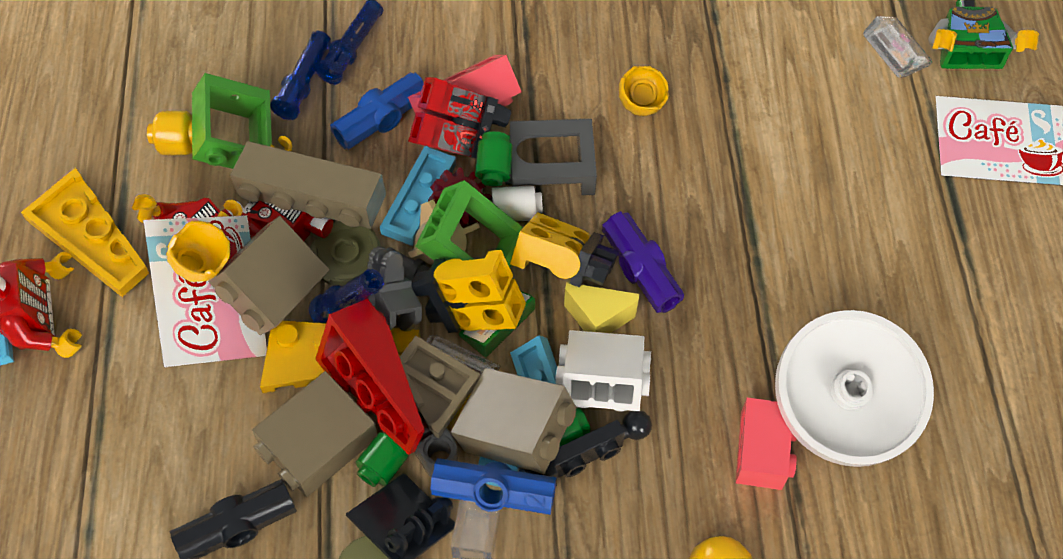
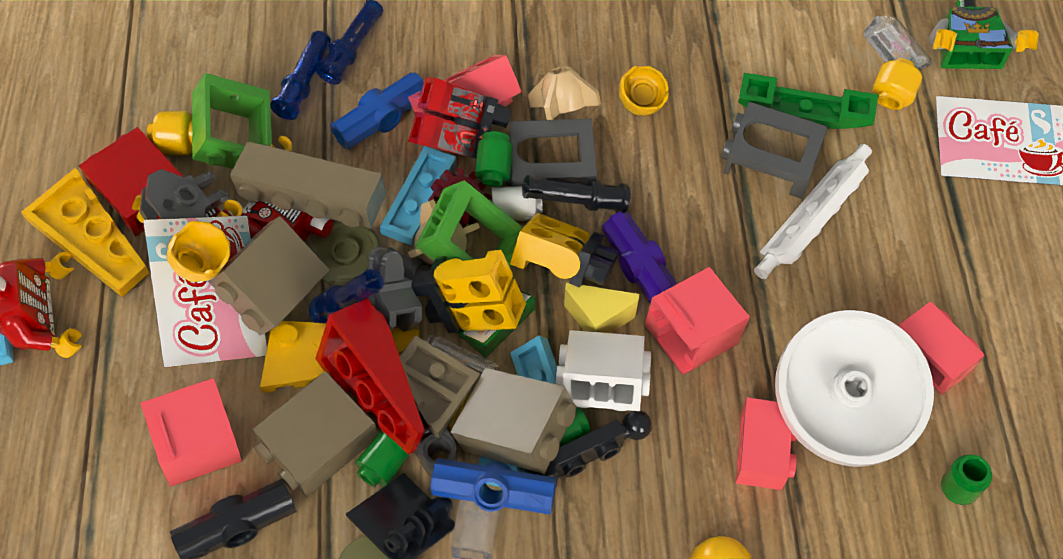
none -> red panel [78,127,184,237]
none -> dark grey hinge [140,169,229,220]
none -> coral piece [140,378,242,487]
none -> black pin [522,175,631,213]
none -> tan piece [528,66,601,120]
none -> coral piece [644,267,750,375]
none -> dark grey panel [721,102,828,199]
none -> green slope [738,73,878,129]
none -> white plate [754,144,872,279]
none -> yellow head [873,58,922,110]
none -> coral brick [898,301,985,395]
none -> green brick [941,455,992,505]

